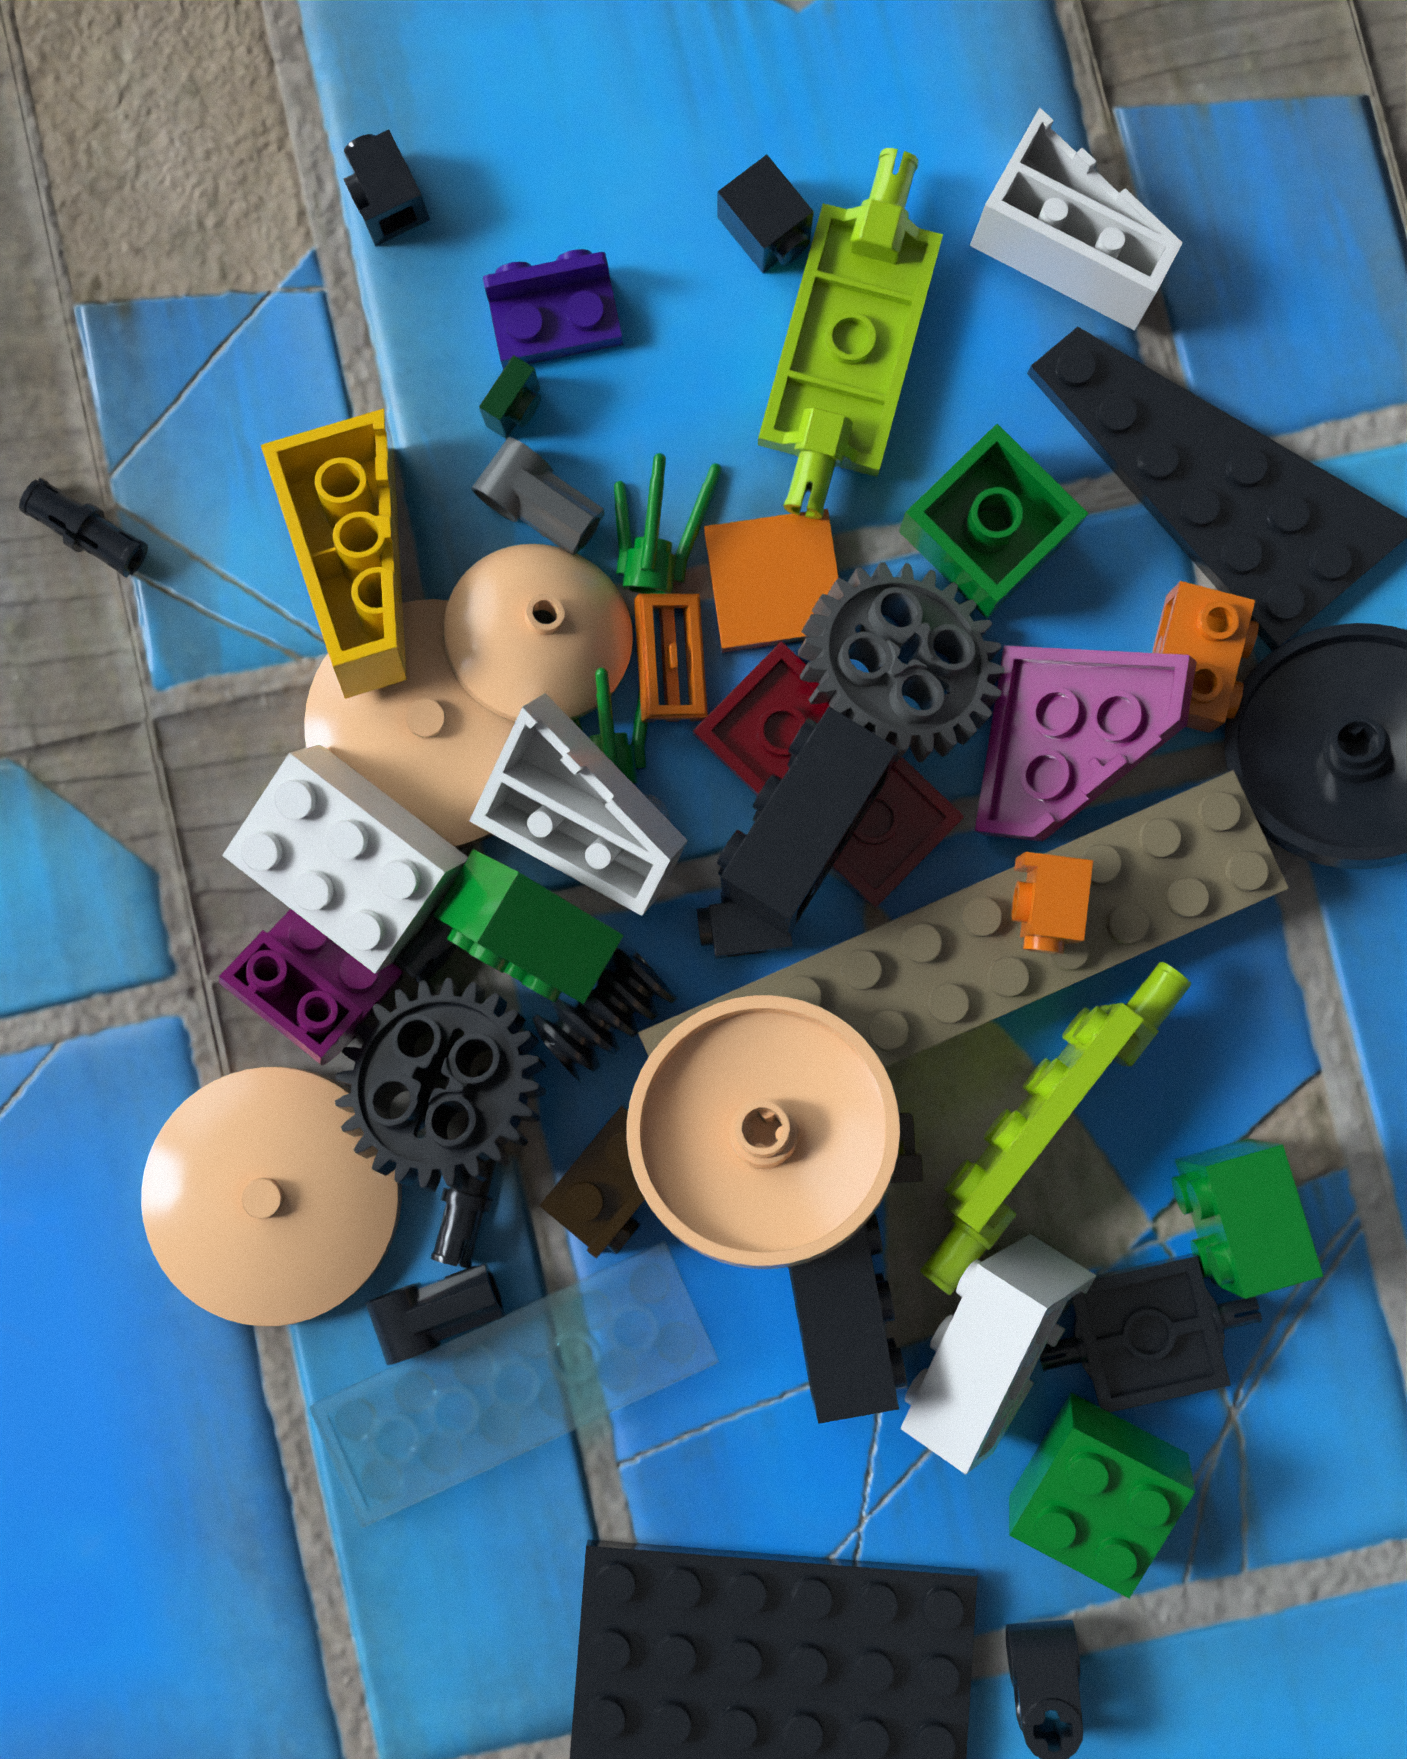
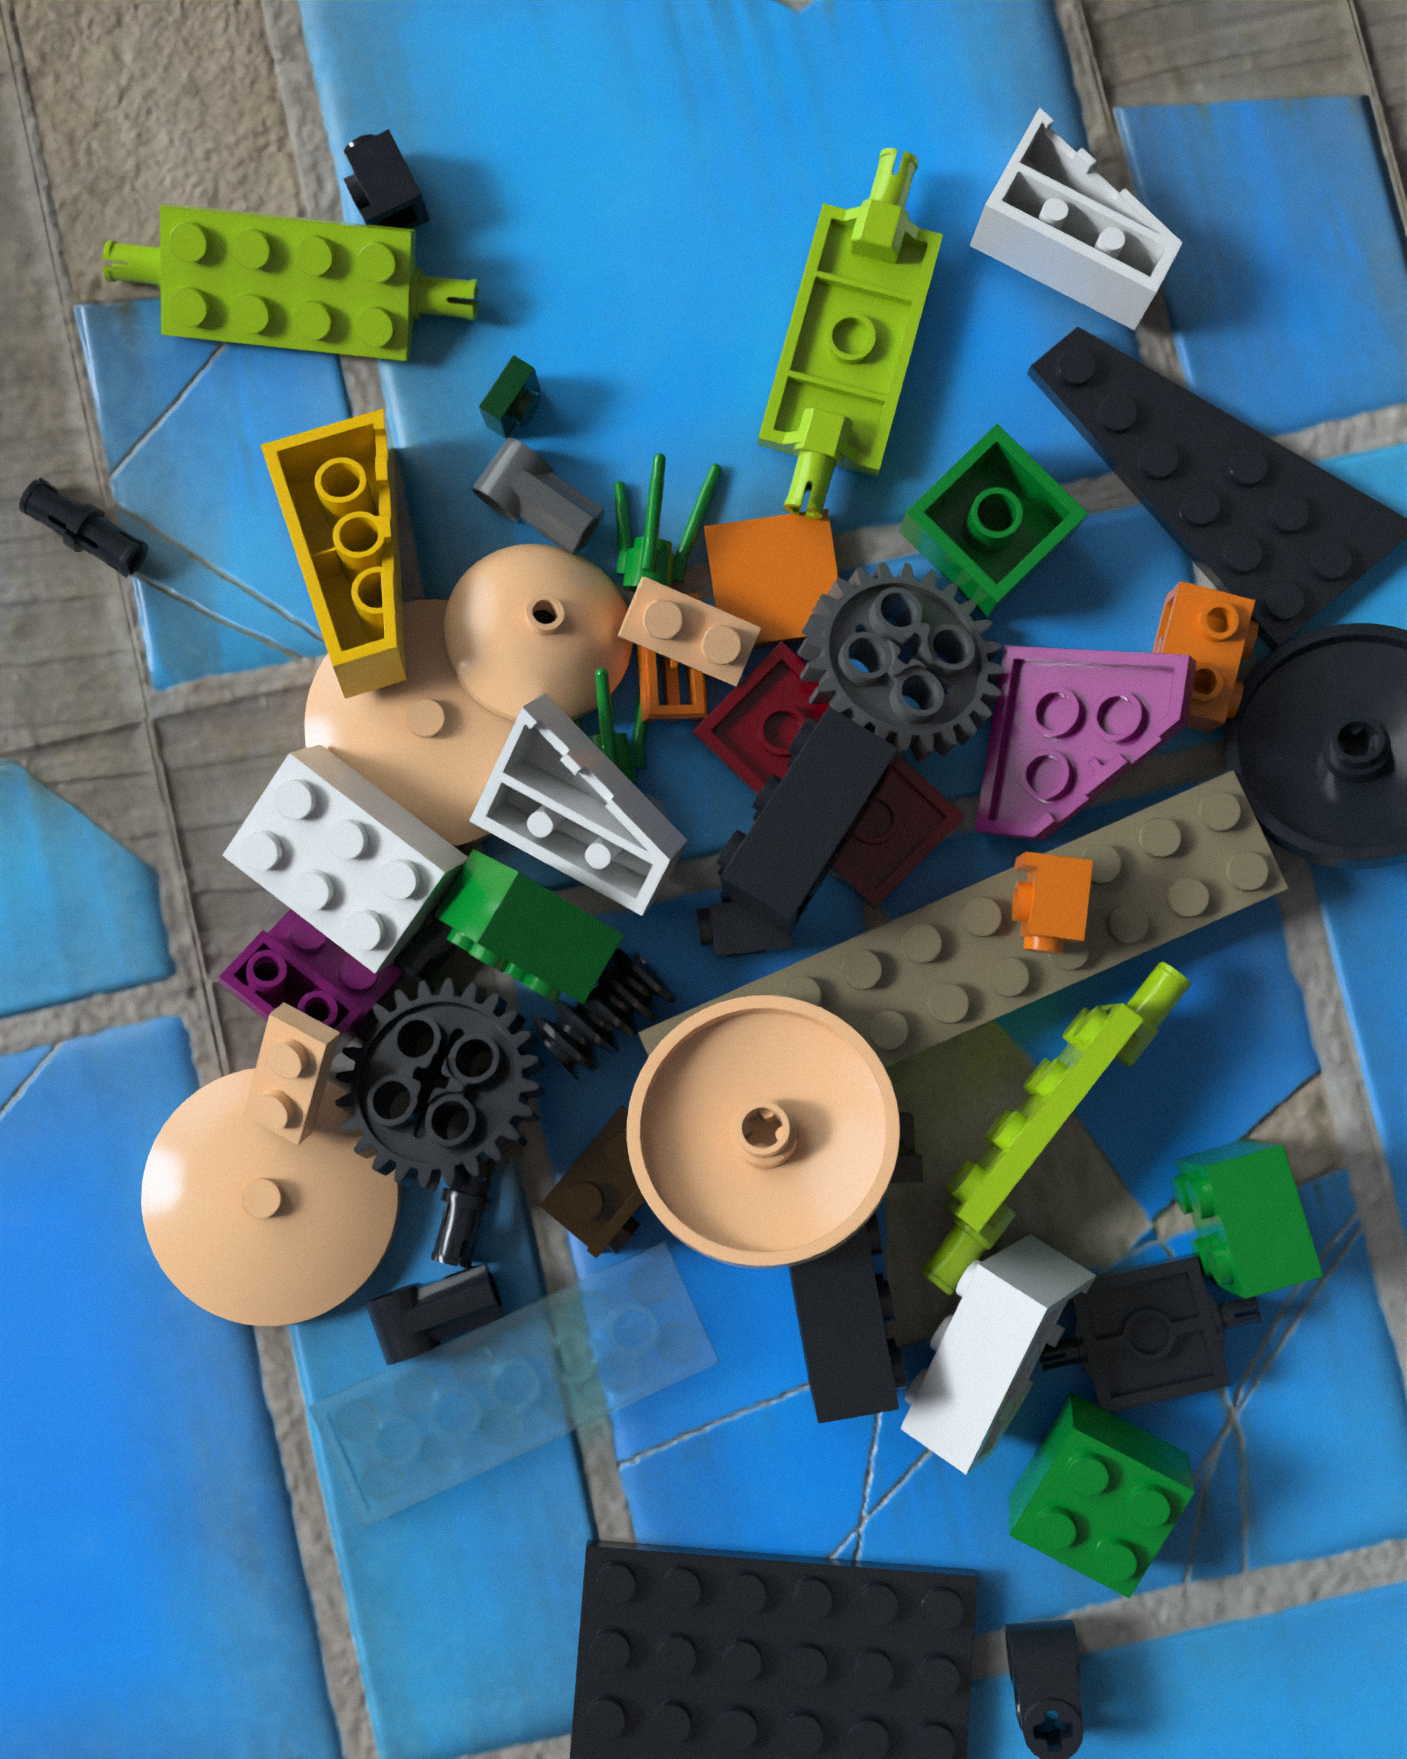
dark purple bracket [483,249,623,369] -> none
black brick [717,154,814,273] -> none
none -> lime plate [103,203,479,361]
none -> light nougat plate [243,1003,340,1146]
none -> light nougat plate [617,577,761,686]

